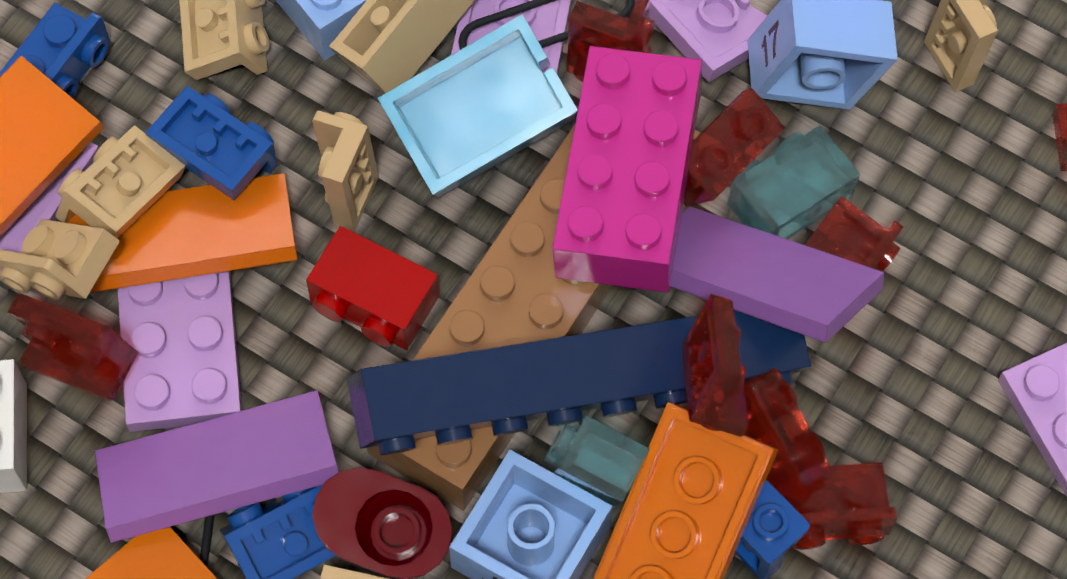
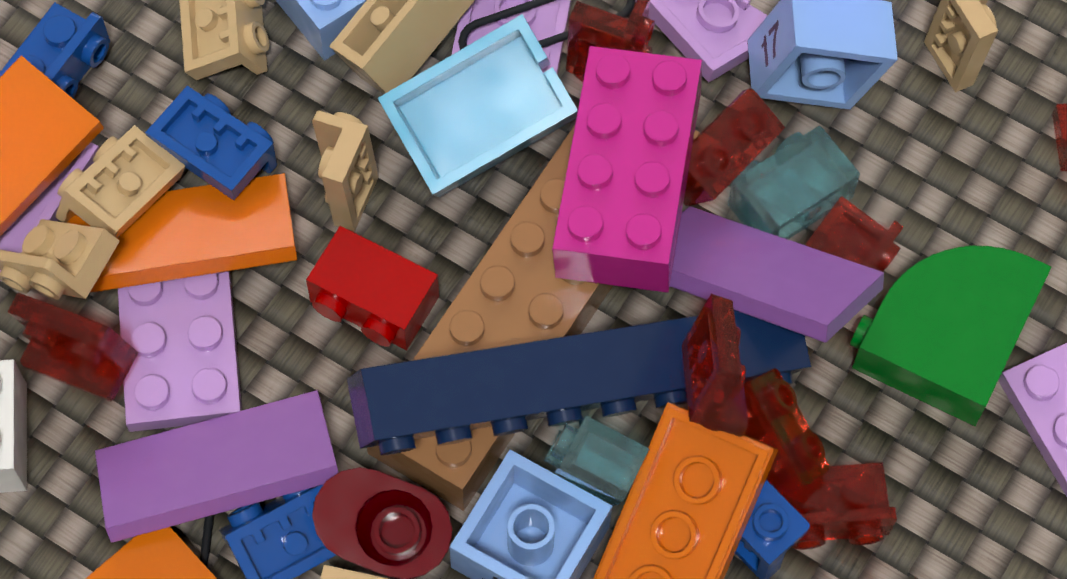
none -> green brick [850,246,1051,426]

